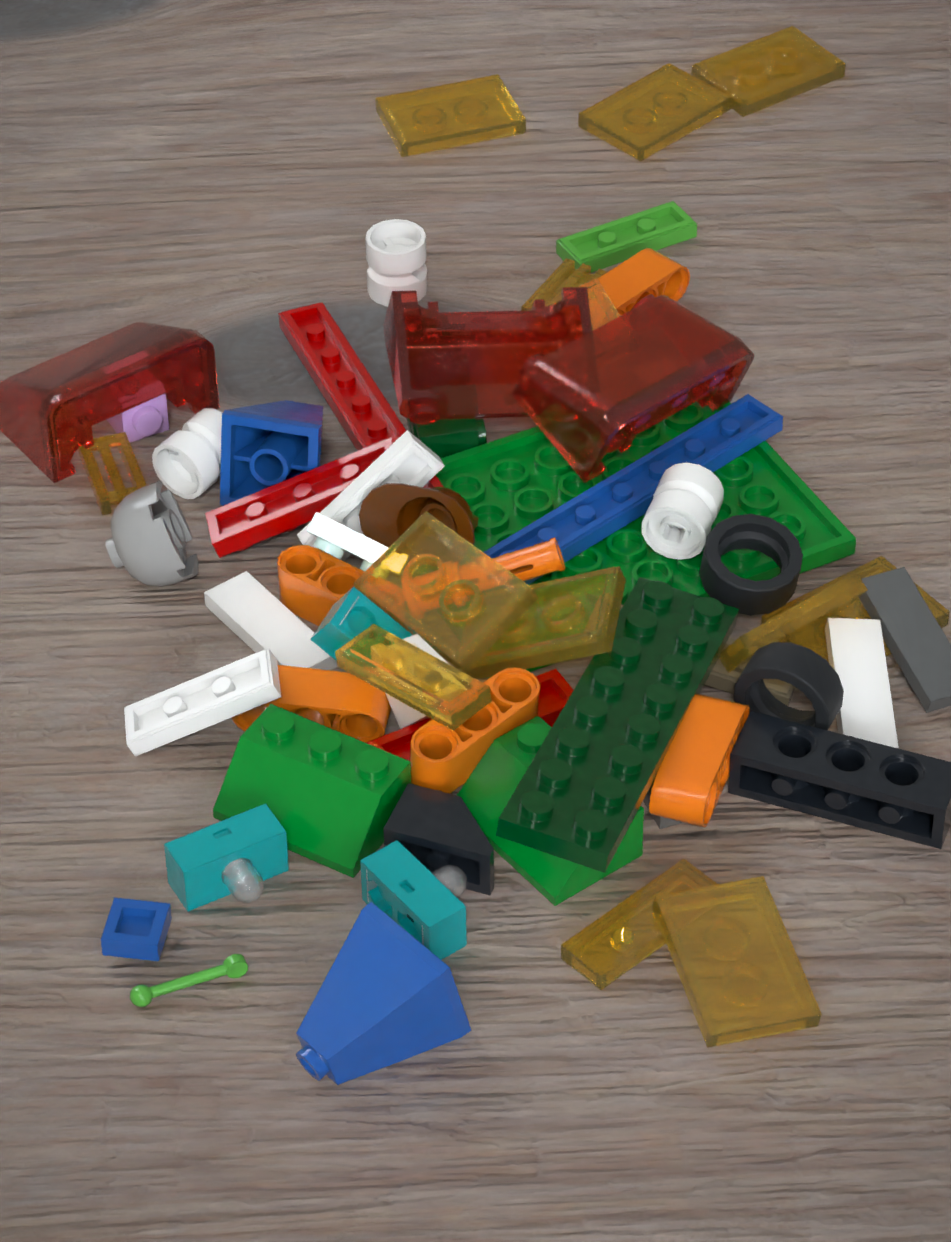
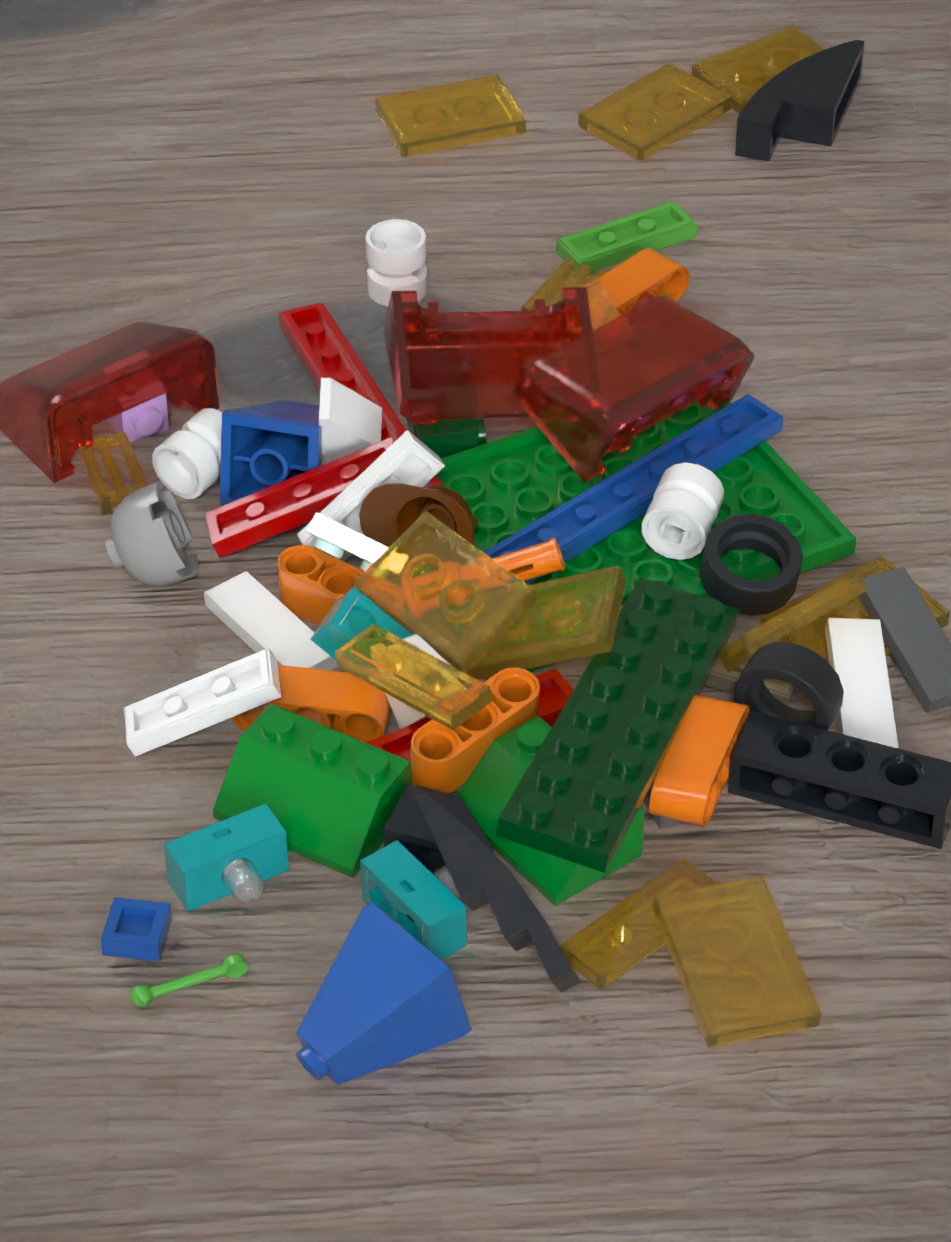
none -> white slope [319,378,382,466]
none -> black slope [415,792,581,993]
none -> black slope [735,40,865,161]

